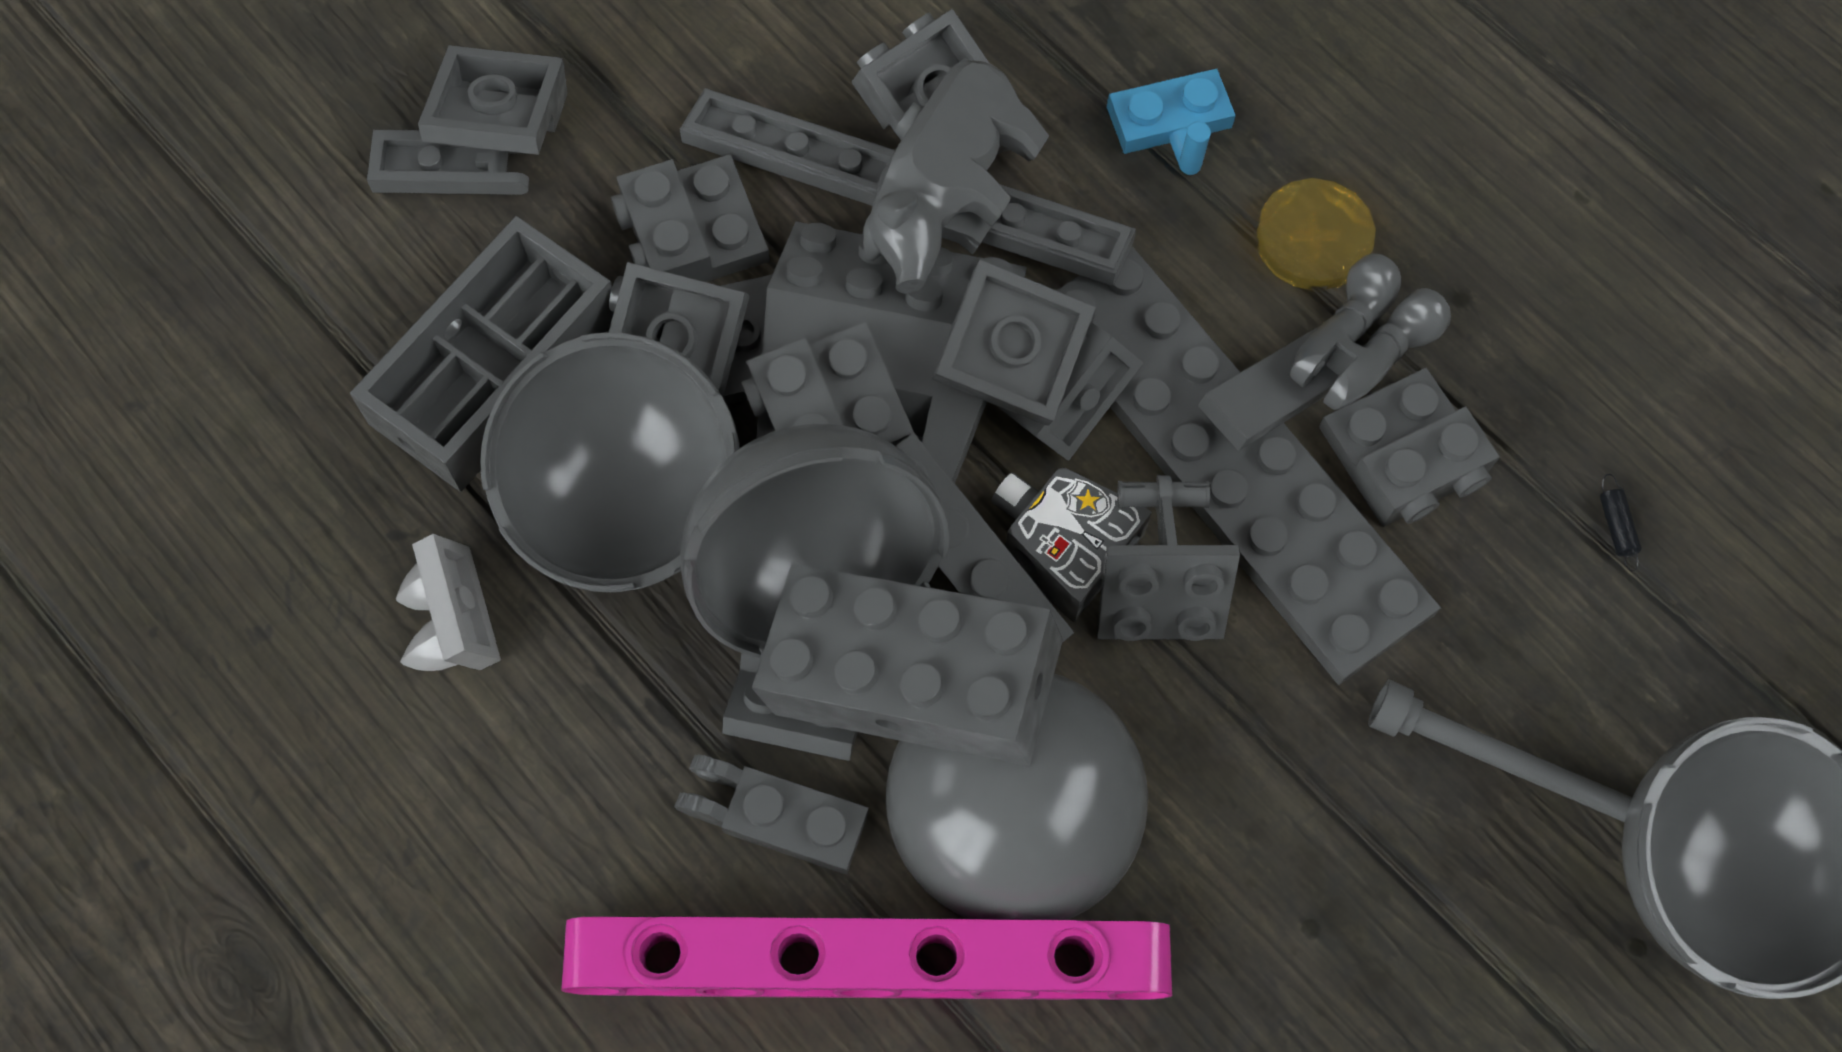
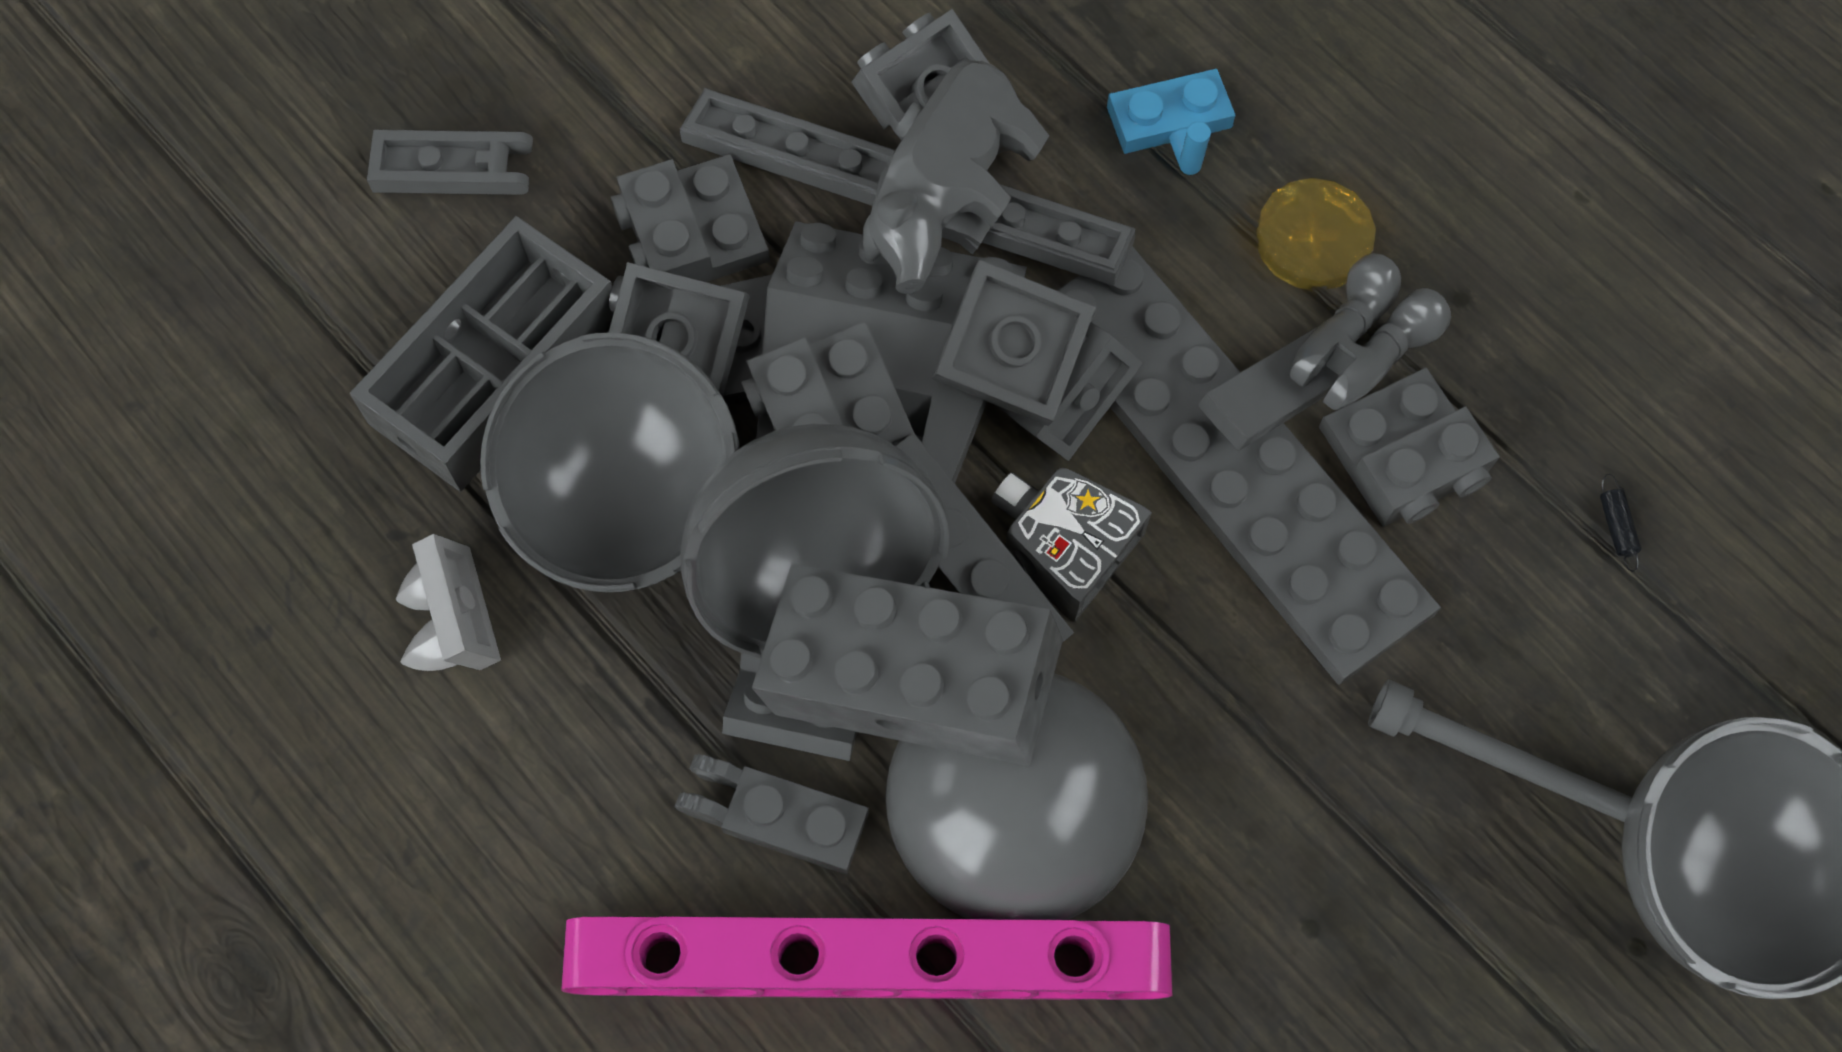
dark grey plate [418,45,568,155] -> none
dark grey plate [1097,475,1240,641] -> none

